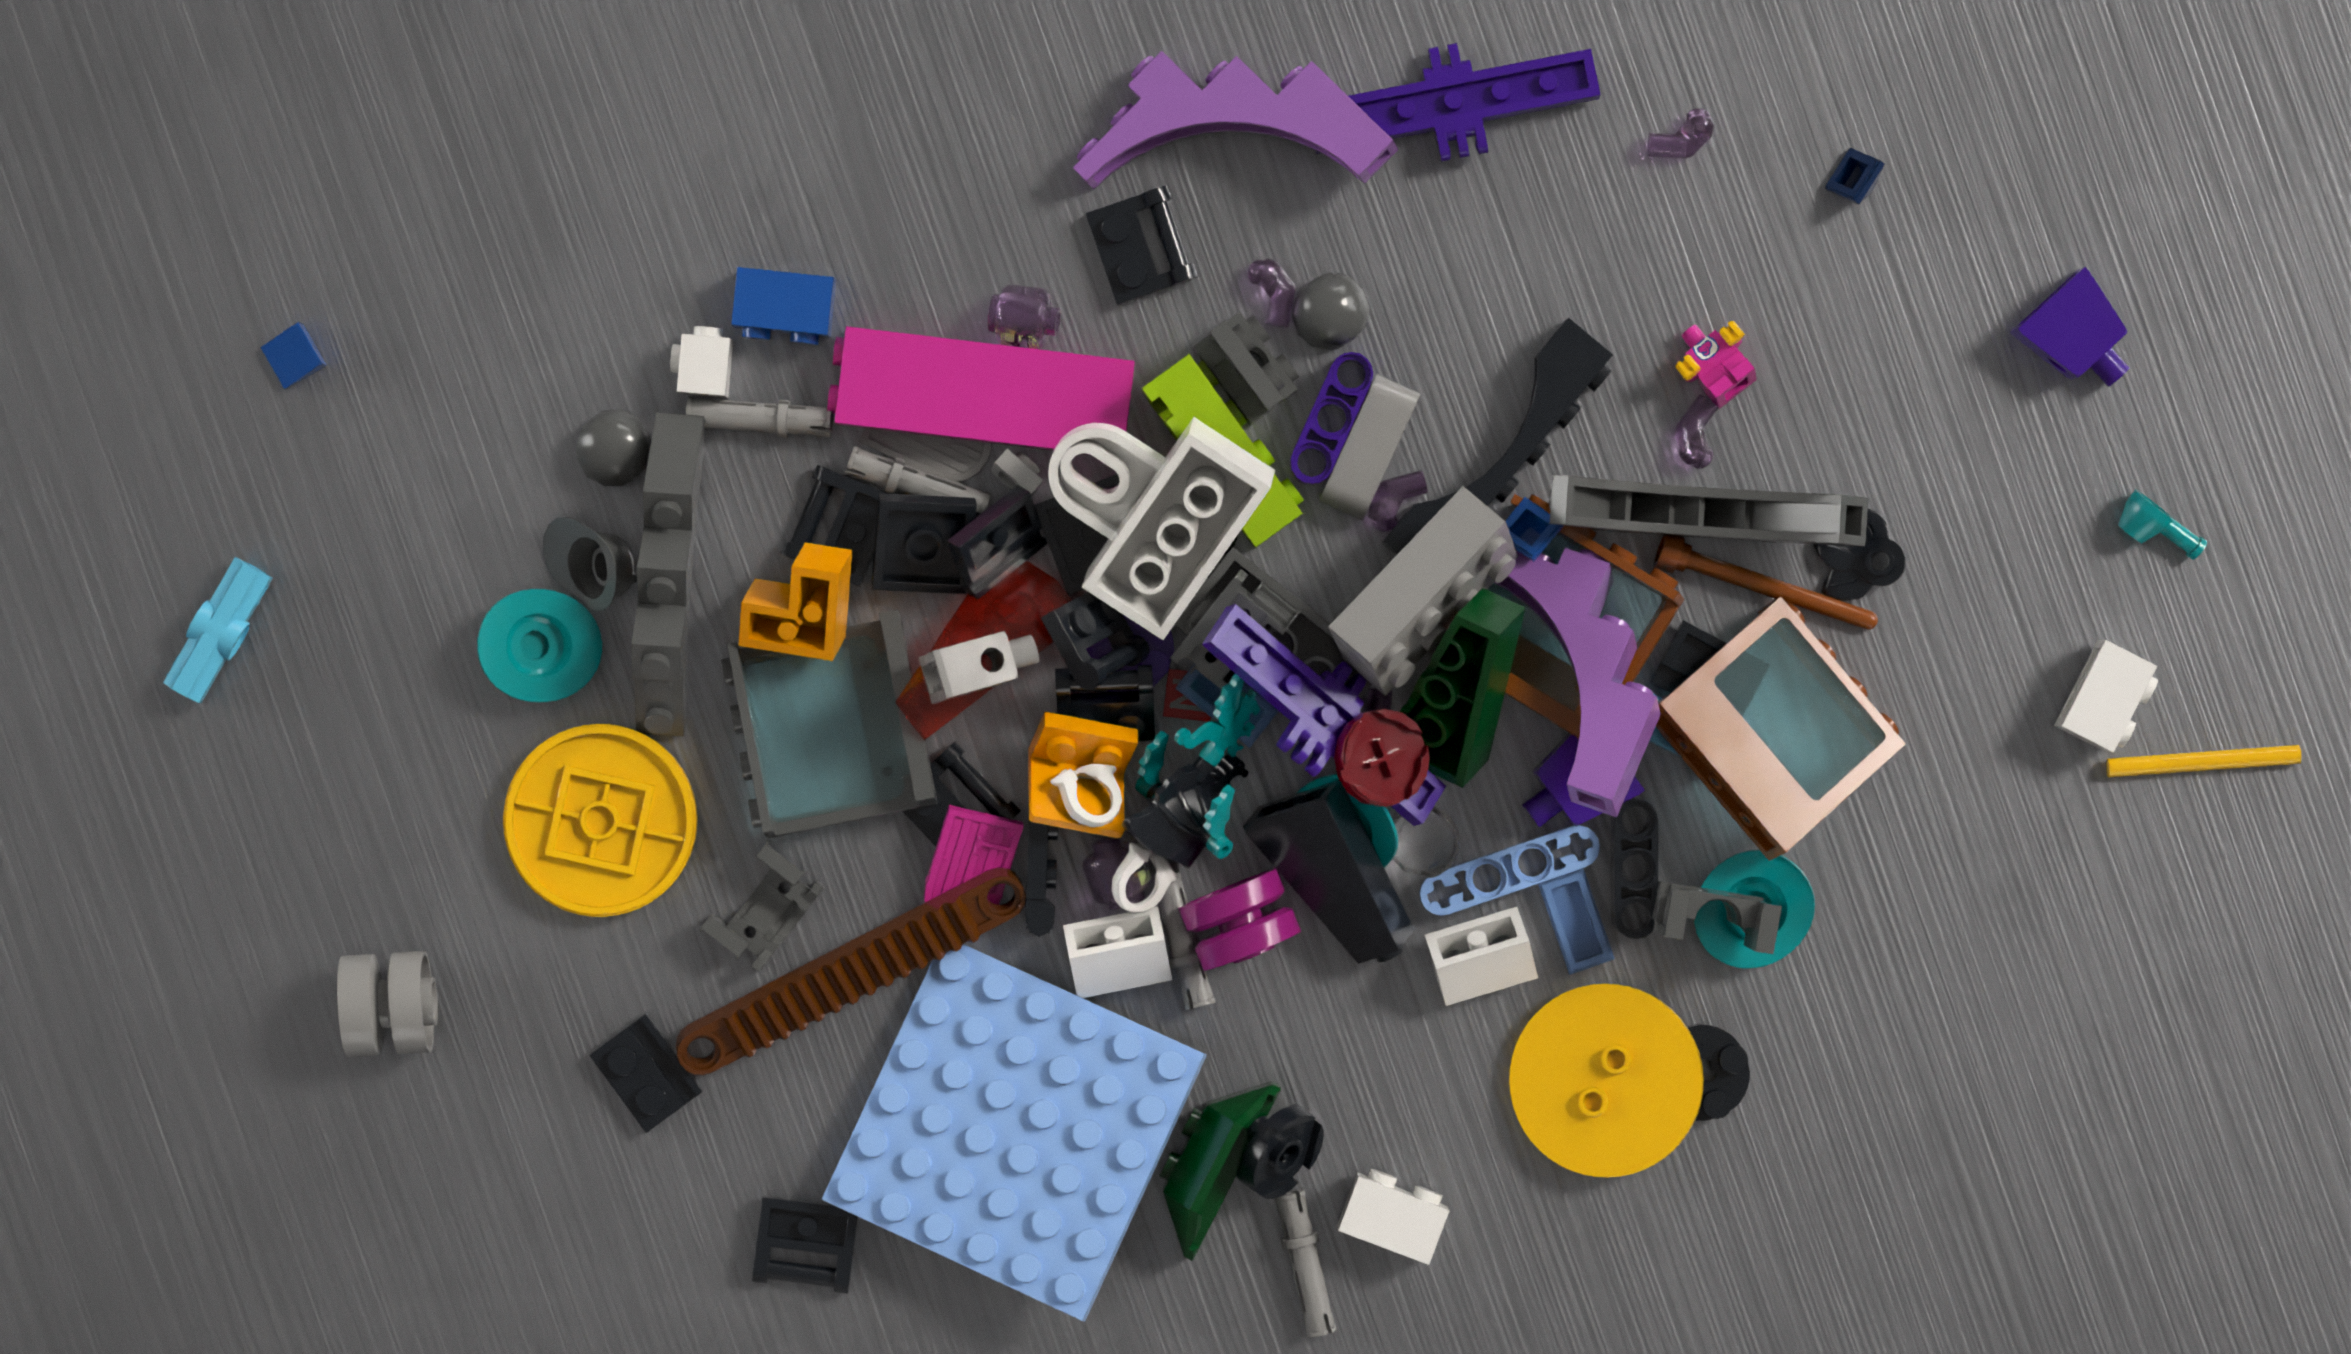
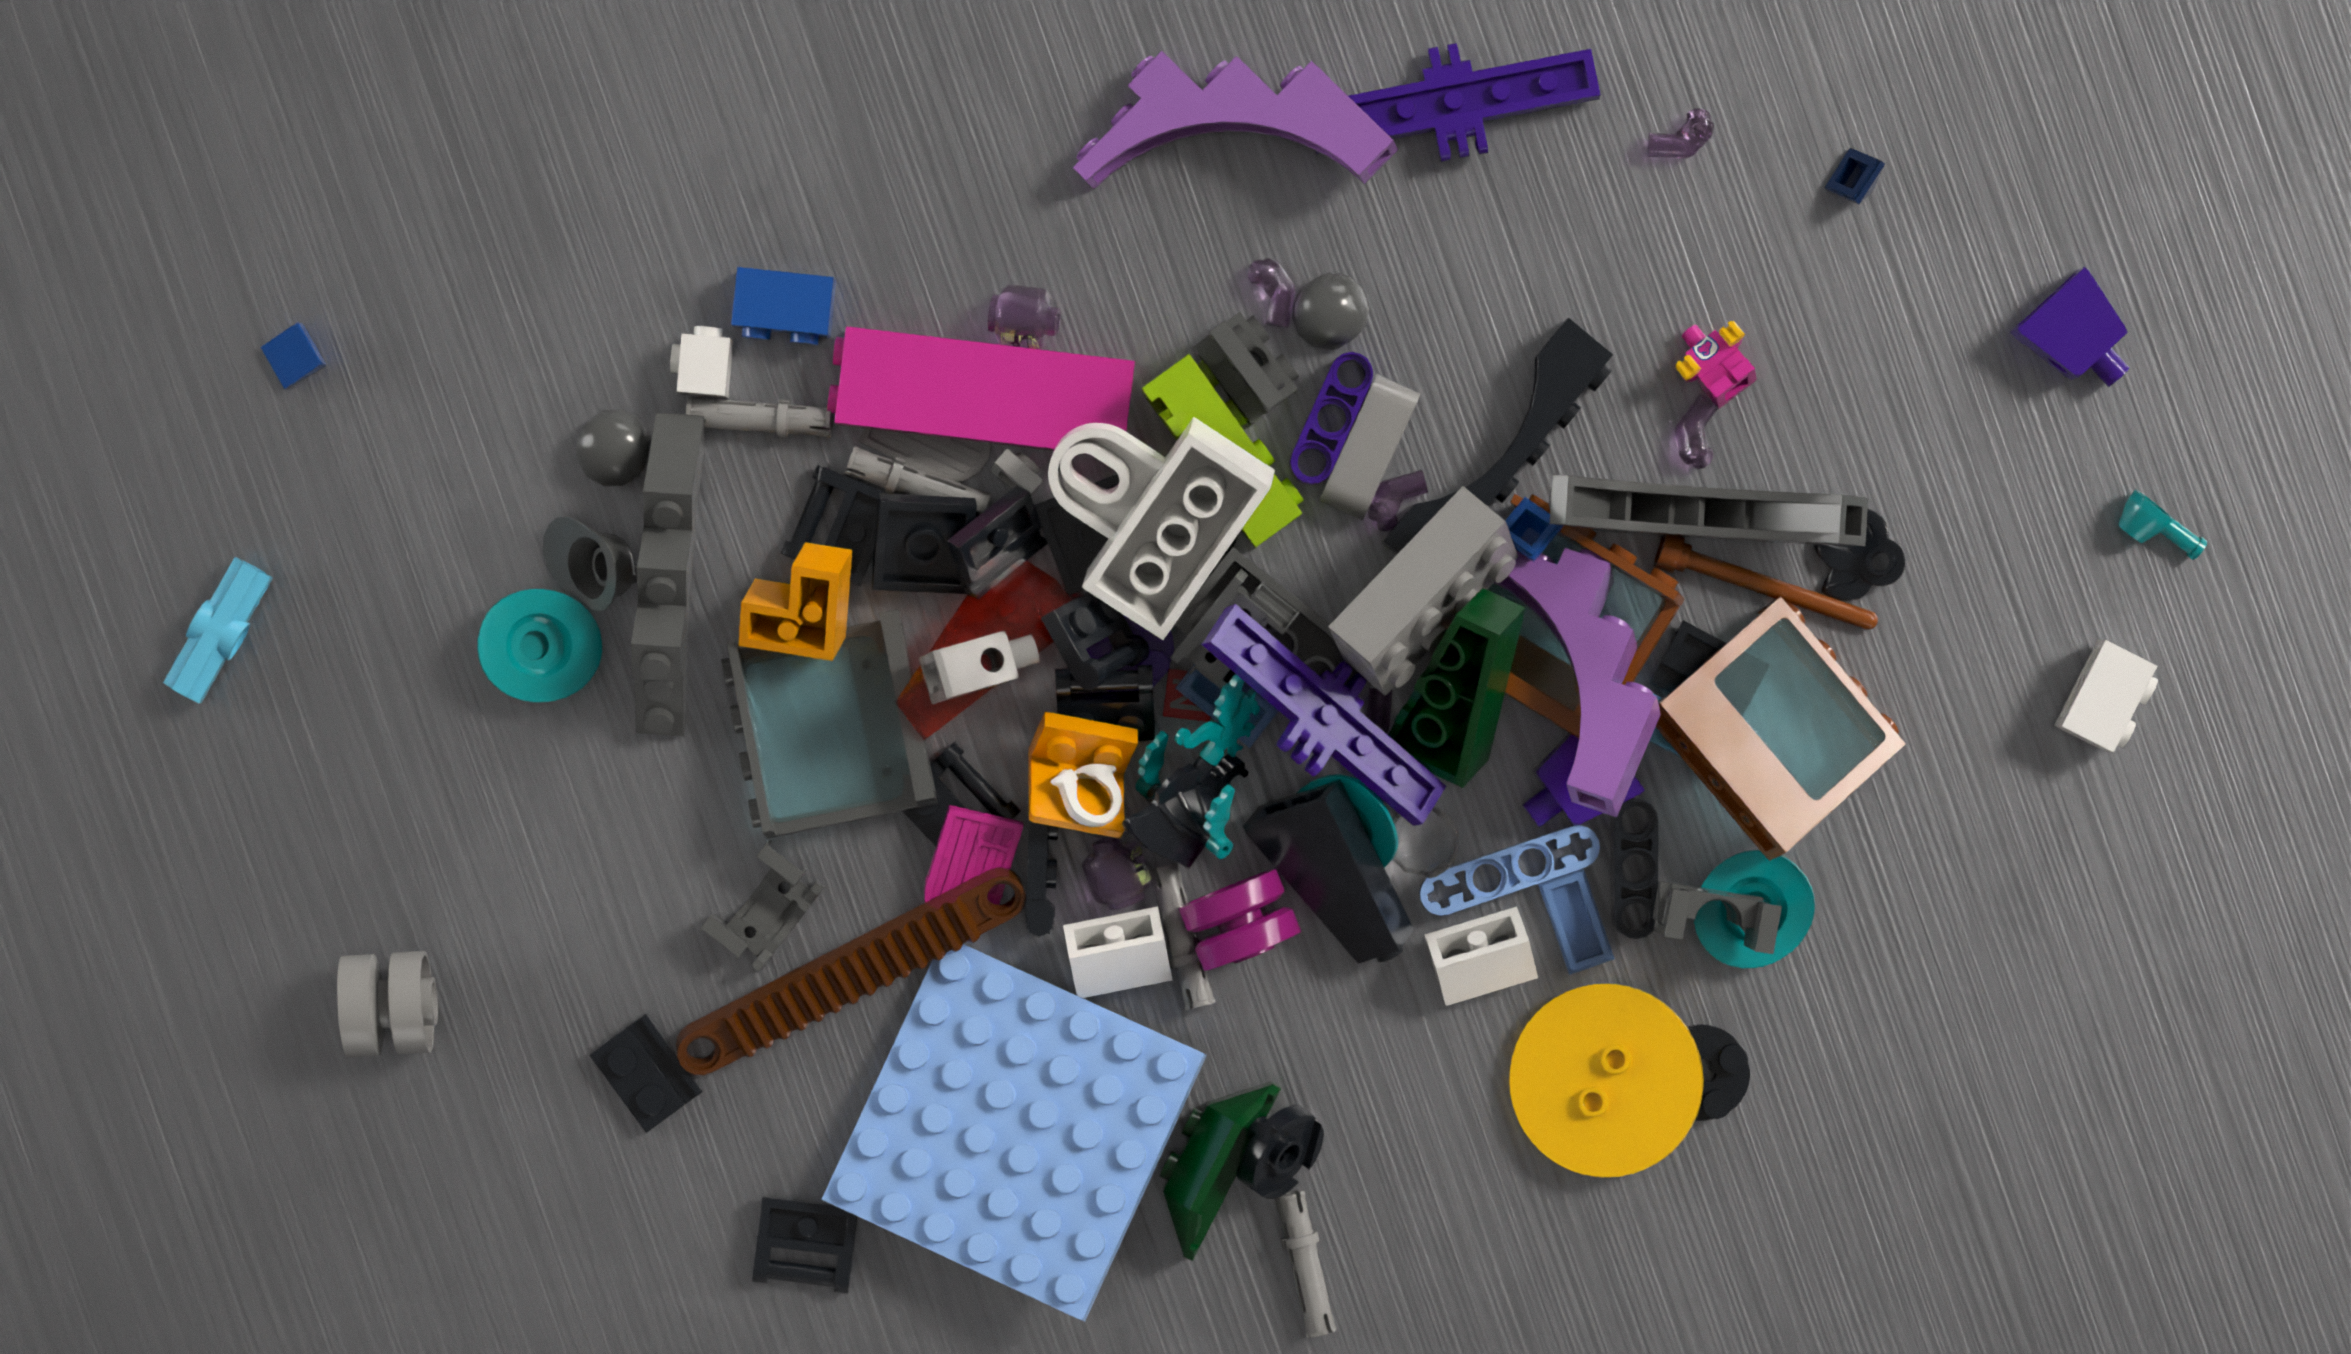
yellow plate [503,724,698,917] -> none
black plate [1086,185,1199,306] -> none
white piece [1111,842,1178,913] -> none
dark red tile [1334,709,1430,807] -> none
white brick [1337,1168,1450,1265] -> none
yellow bar [2106,745,2301,778] -> none

